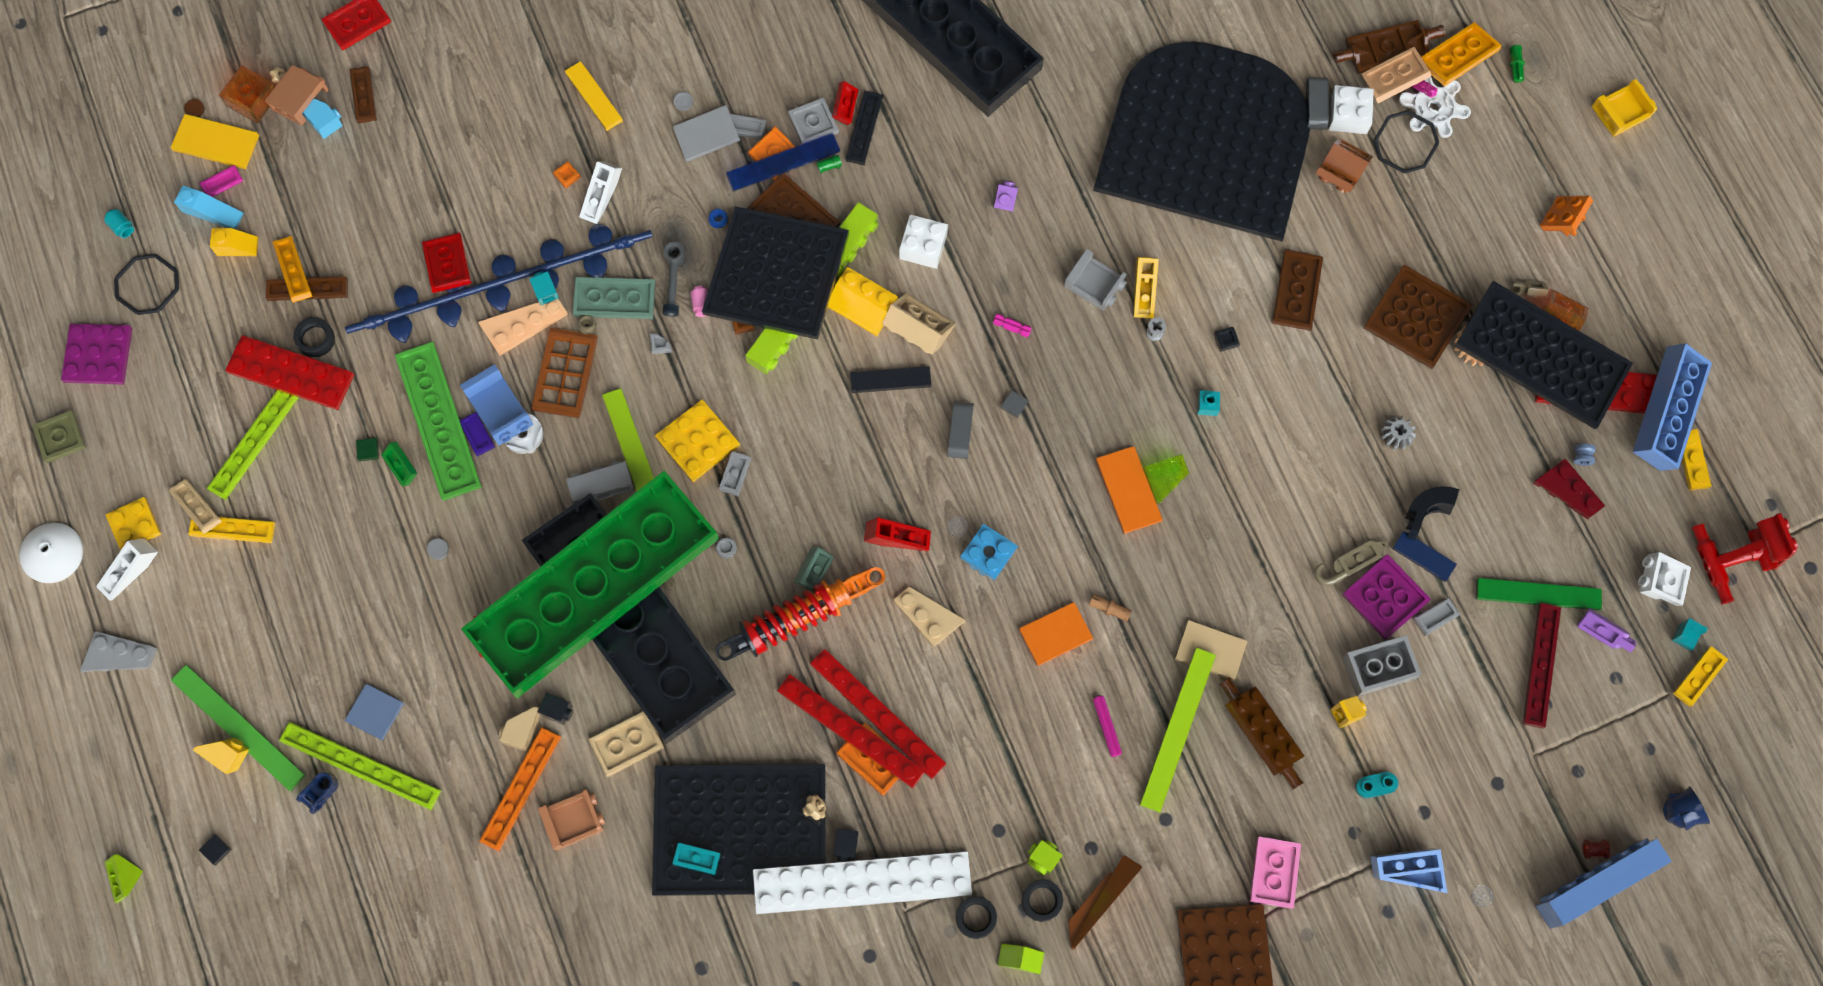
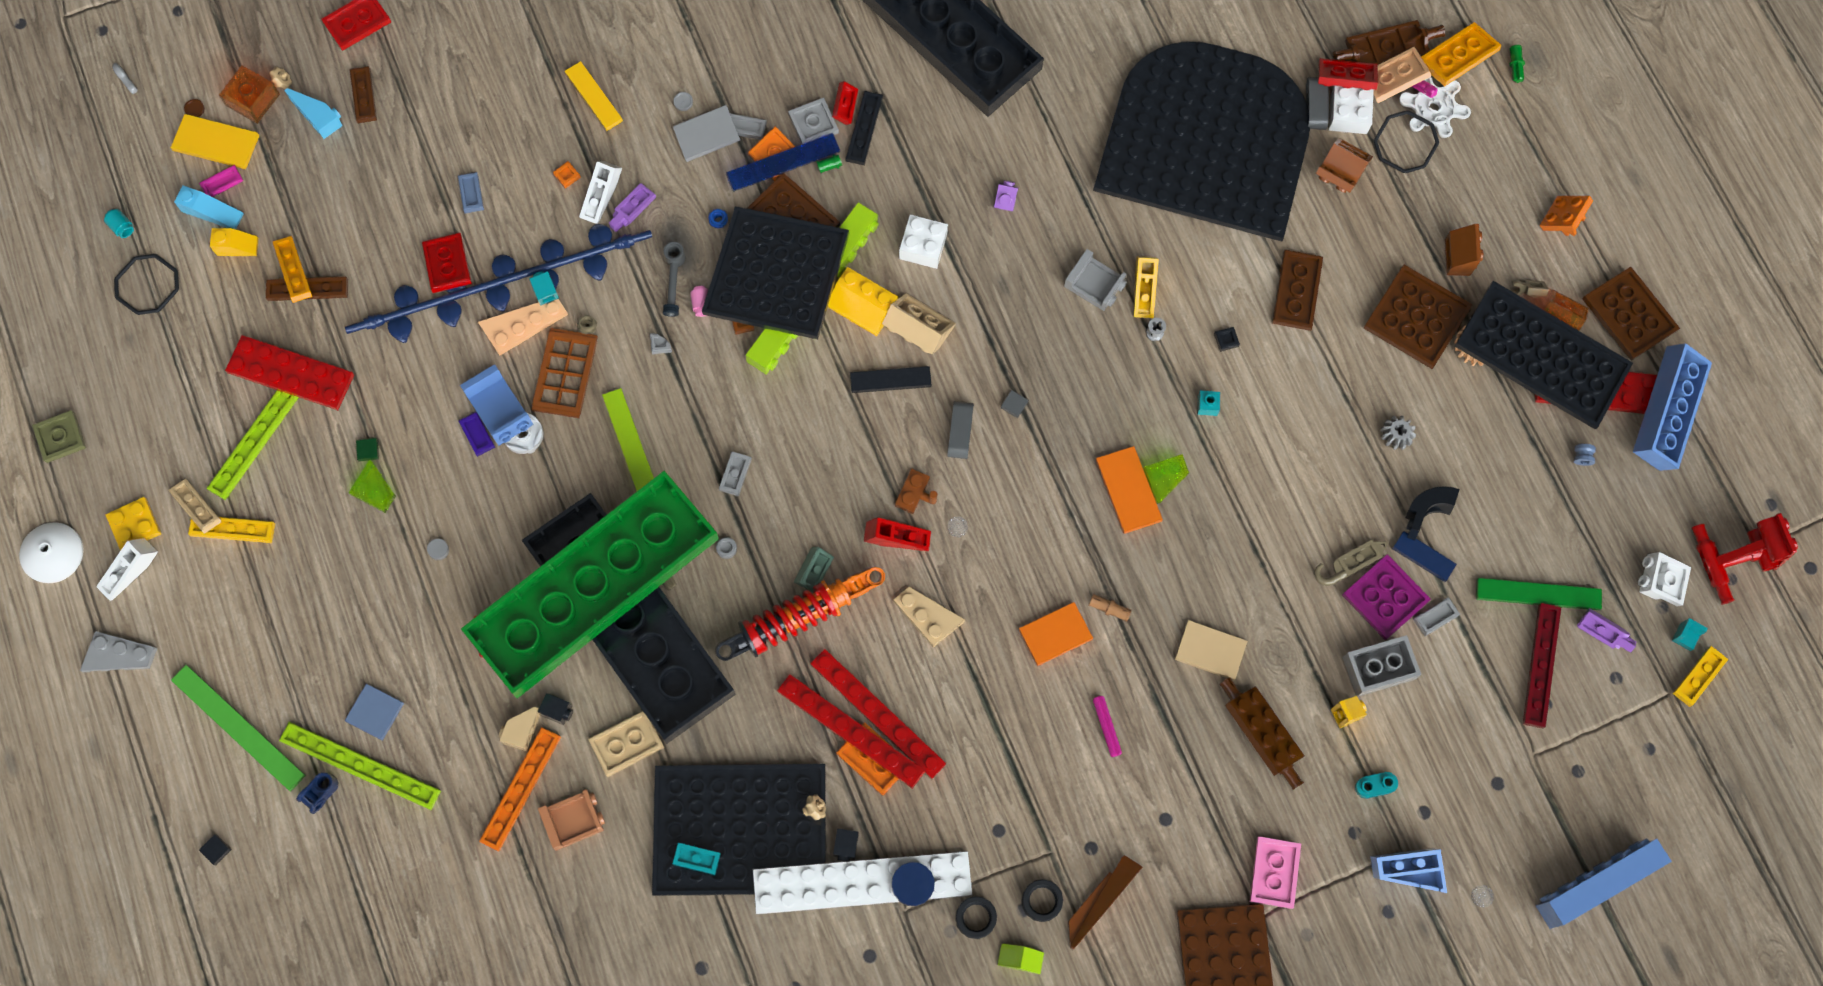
magenta plate [61,324,133,385] -> none
lime slope [104,854,143,903] -> none
yellow slope [193,738,250,774] -> none
nougat panel [265,65,329,126] -> none
black tyre [293,317,335,357] -> none
green plate [381,441,418,487] -> none
bright green plate [395,342,482,501] -> none
light grey brick [566,461,635,504] -> none
sand green plate [573,277,656,319] -> none
yellow plate [655,399,740,482] -> none
dark azure piece [960,523,1018,581] -> none
dark pink axle [993,313,1032,337] -> none
lime brick [1027,840,1063,876] -> none
lime tile [1140,647,1216,813] -> none
dark red wing [1533,459,1605,520] -> none
clear red bush [1582,839,1610,859] -> none
yellow panel [1591,79,1657,137] -> none
dark blue helmet [1663,786,1710,831] -> none
yellow plate [1682,429,1712,491] -> none
none -> light grey piece [112,62,138,94]
none -> clear neon green wing [349,460,396,513]
none -> sand blue tile [458,172,484,213]
none -> medium lavender hinge [609,183,656,232]
none -> dark blue tile [891,862,935,906]
none -> dark orange plate [895,469,938,514]
none -> red plate [1318,58,1378,90]
none -> dark orange slope [1445,224,1484,276]
none -> reddish brown plate [1582,267,1680,361]

